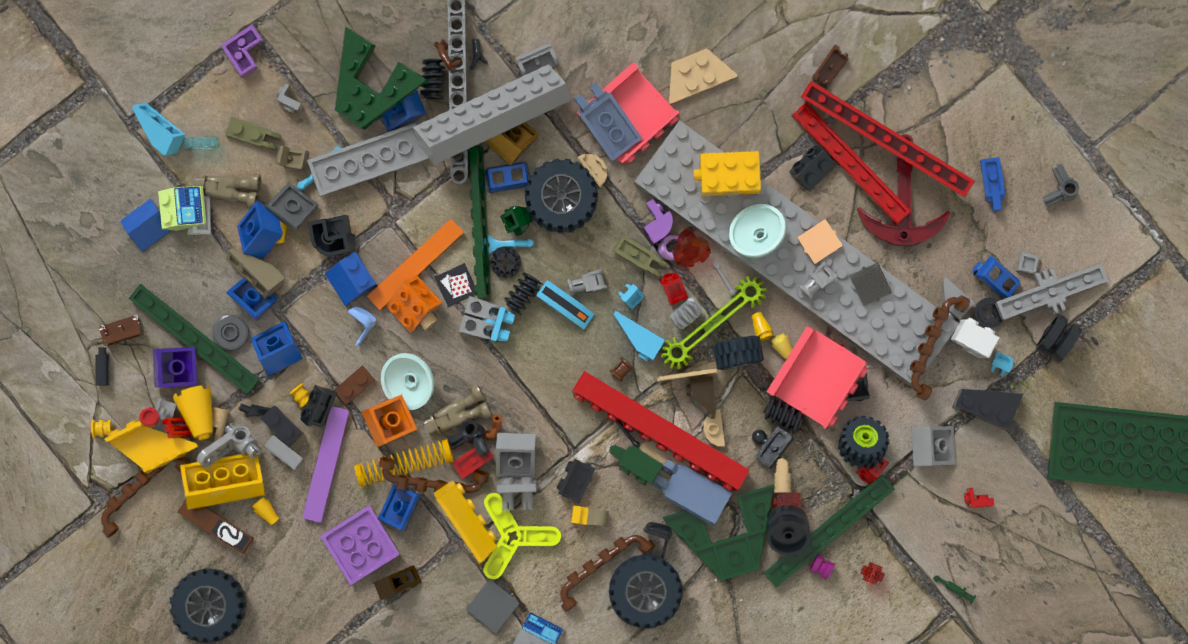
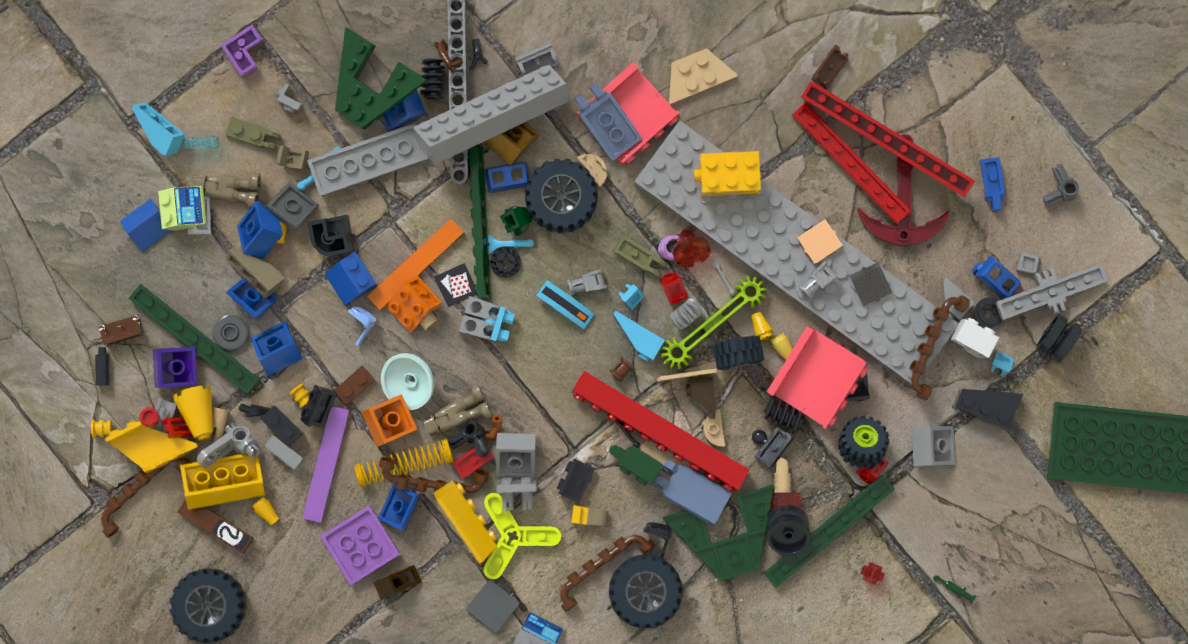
black piece [504,272,543,316] -> none
medium lavender brick [643,199,673,245] -> none
light aqua dish [729,204,786,257] -> none
black bracket [789,146,836,192] -> none
magenta wheel [809,555,835,580] -> none
red bracket [964,488,994,508] -> none

